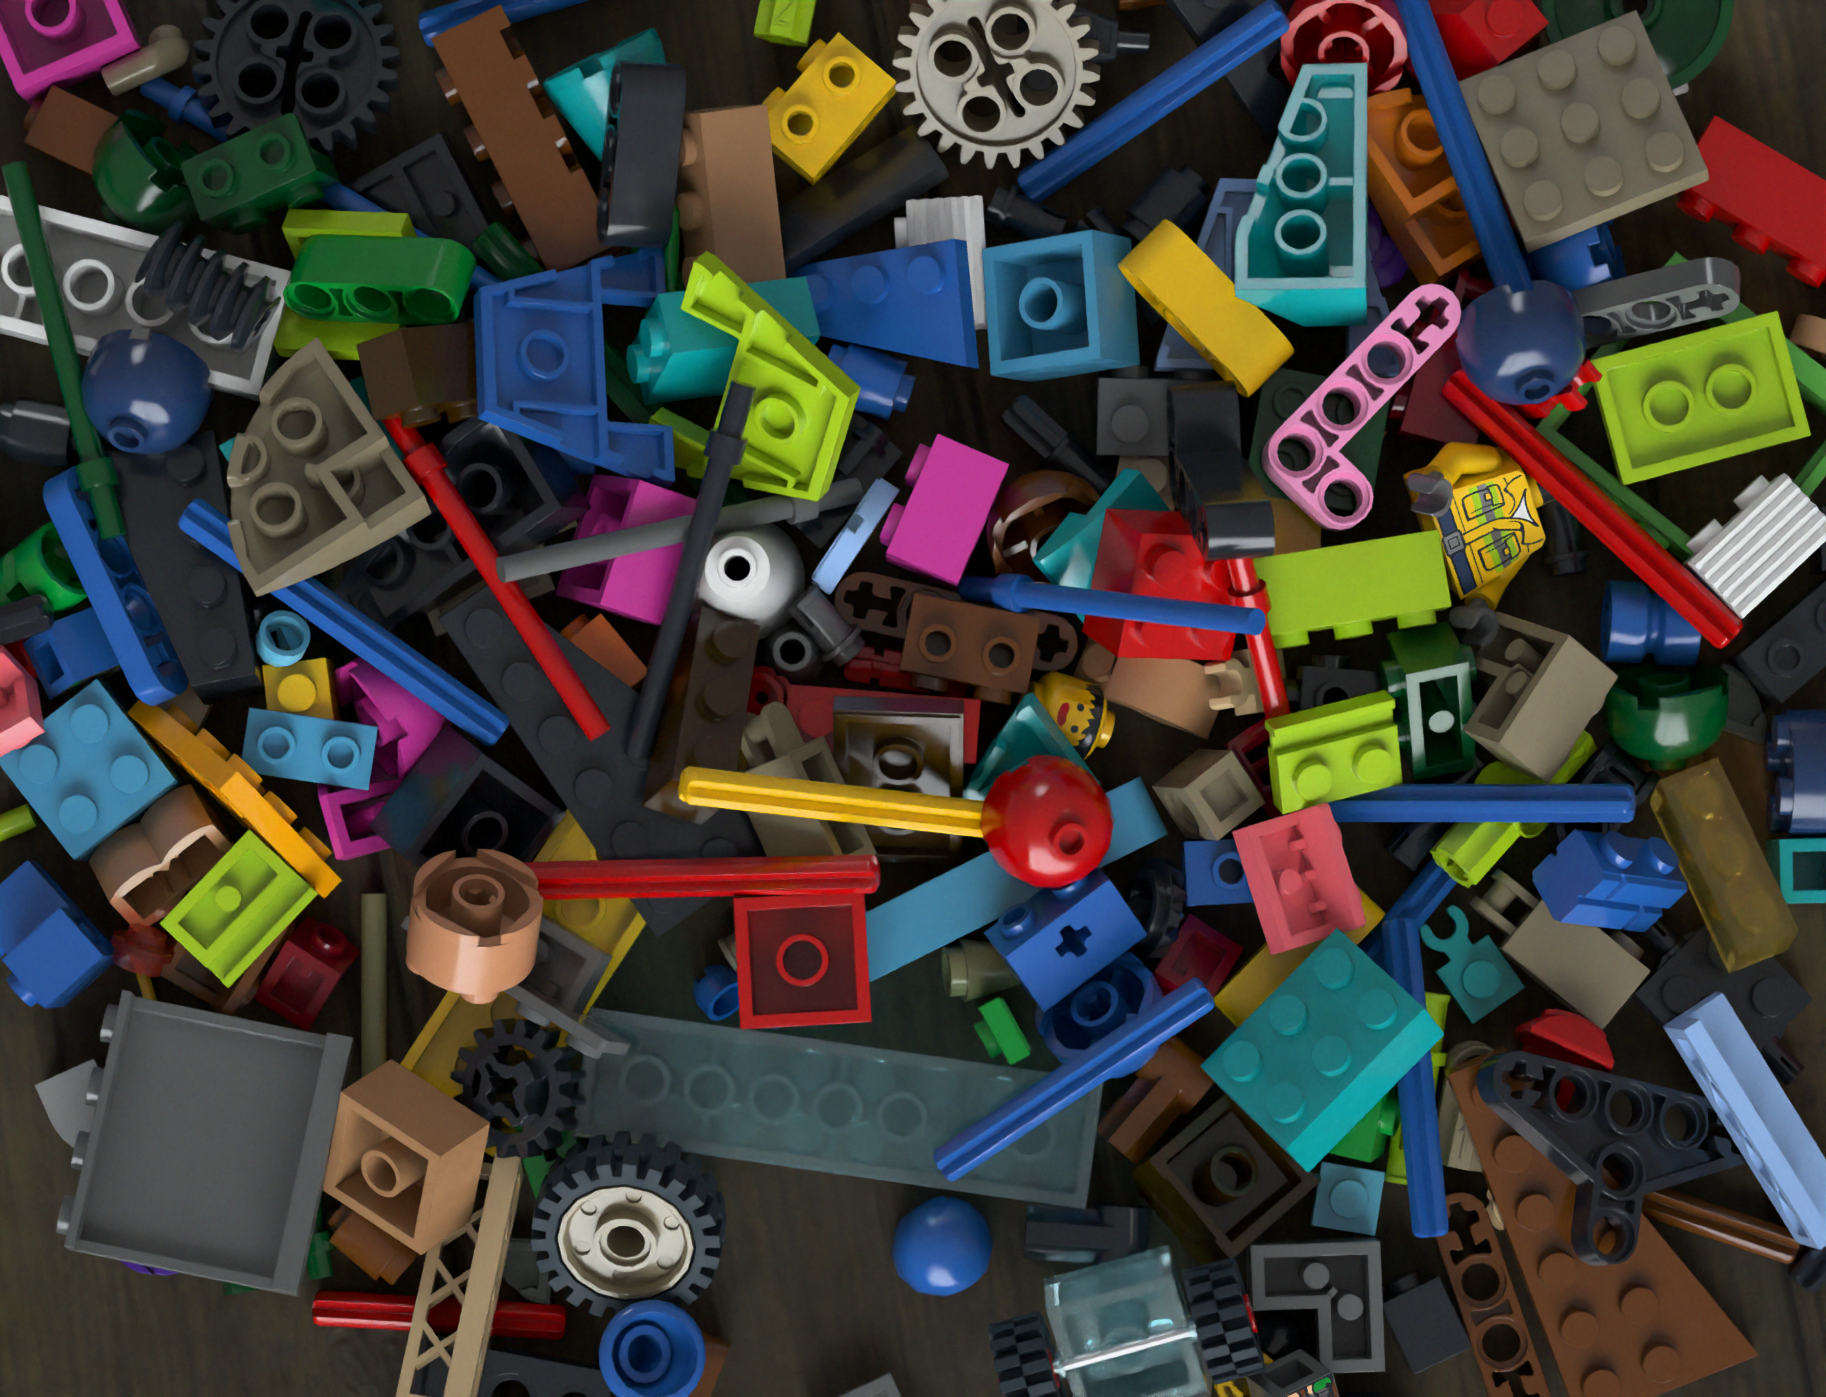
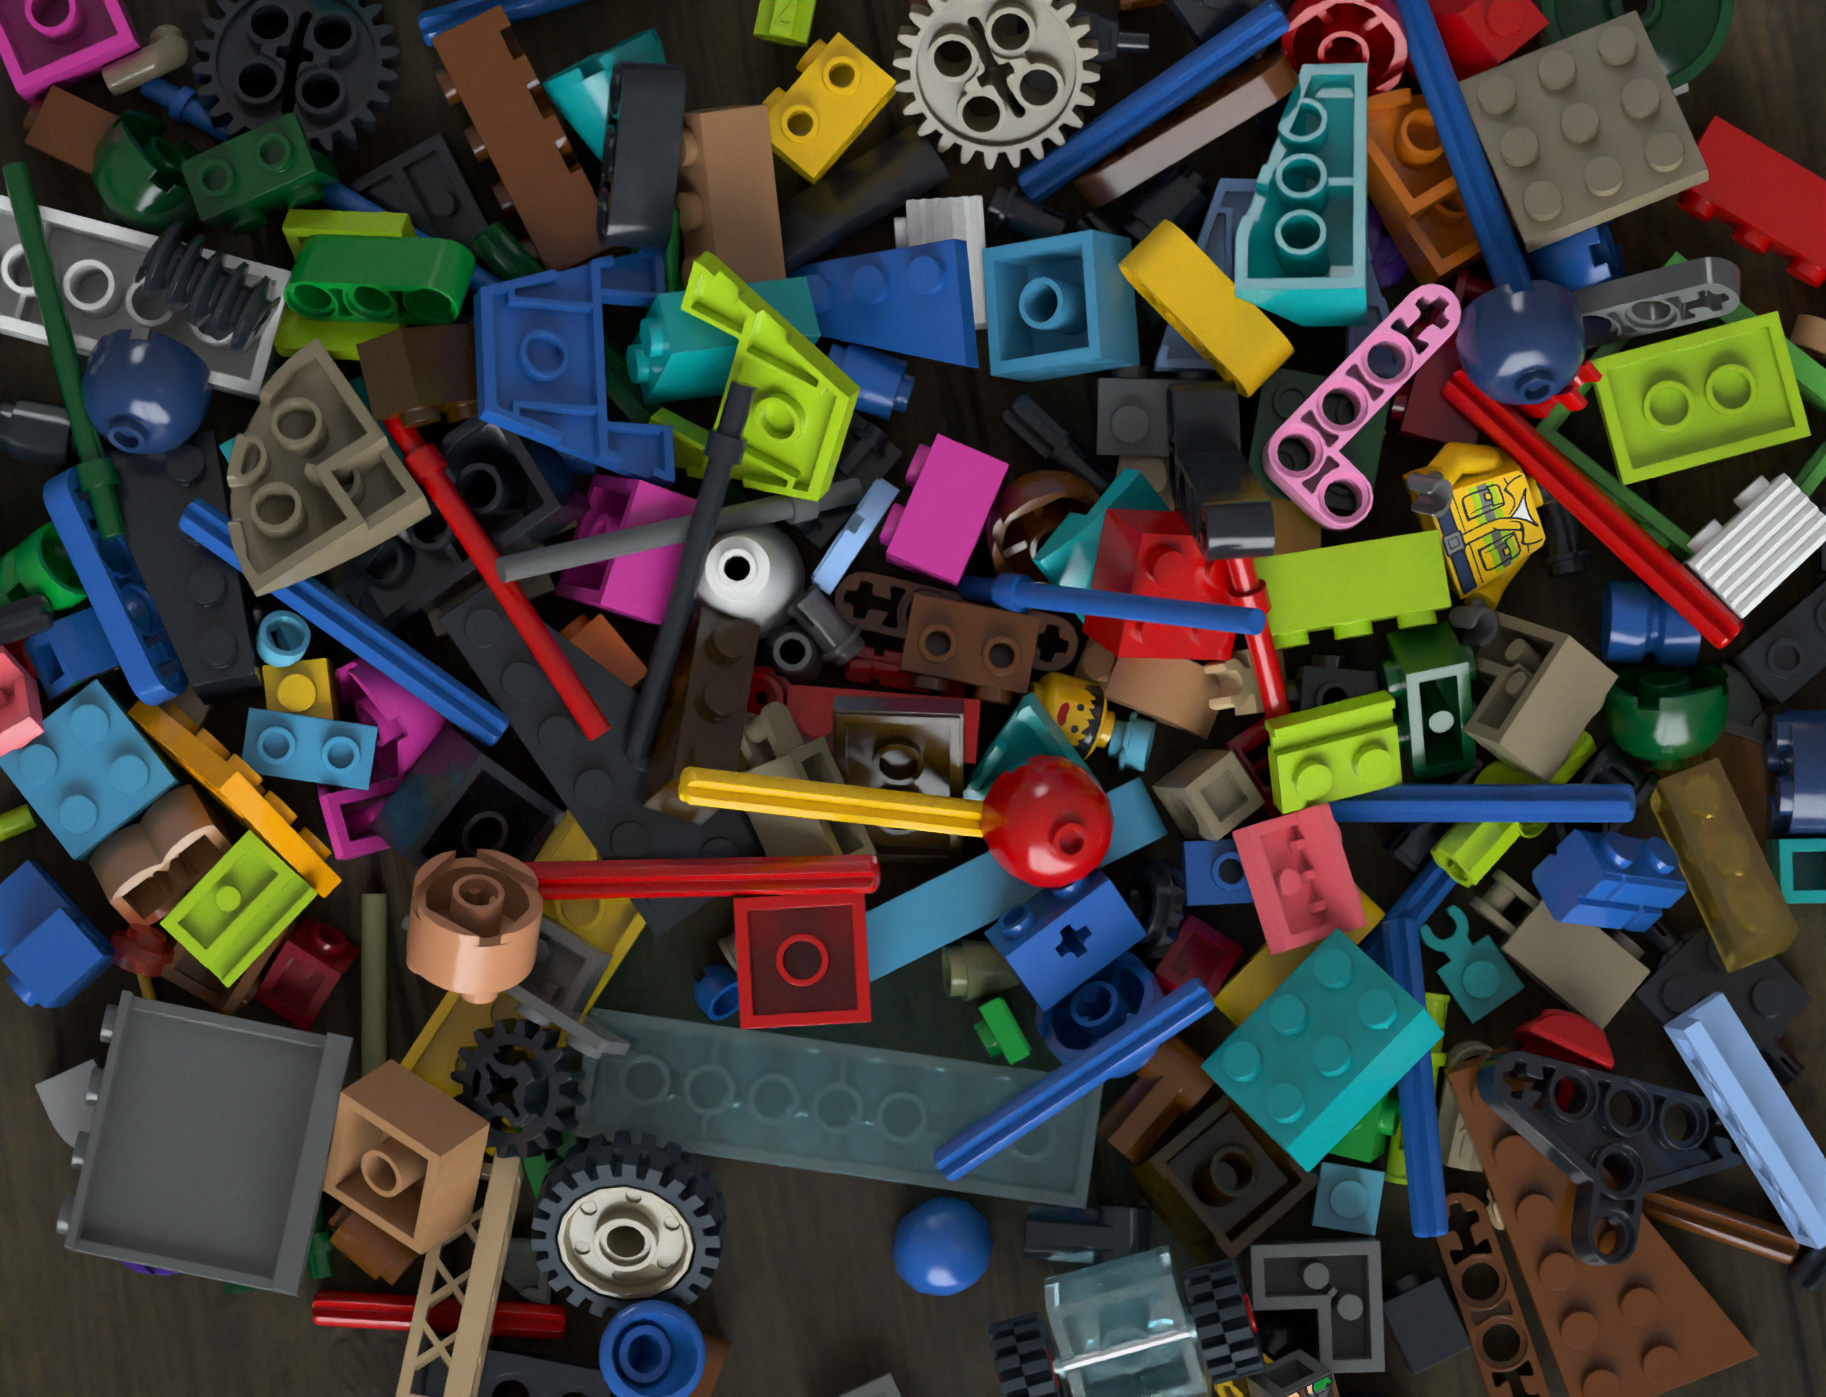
none -> beam [1072,51,1300,208]
none -> medium azure plate [1108,711,1156,772]

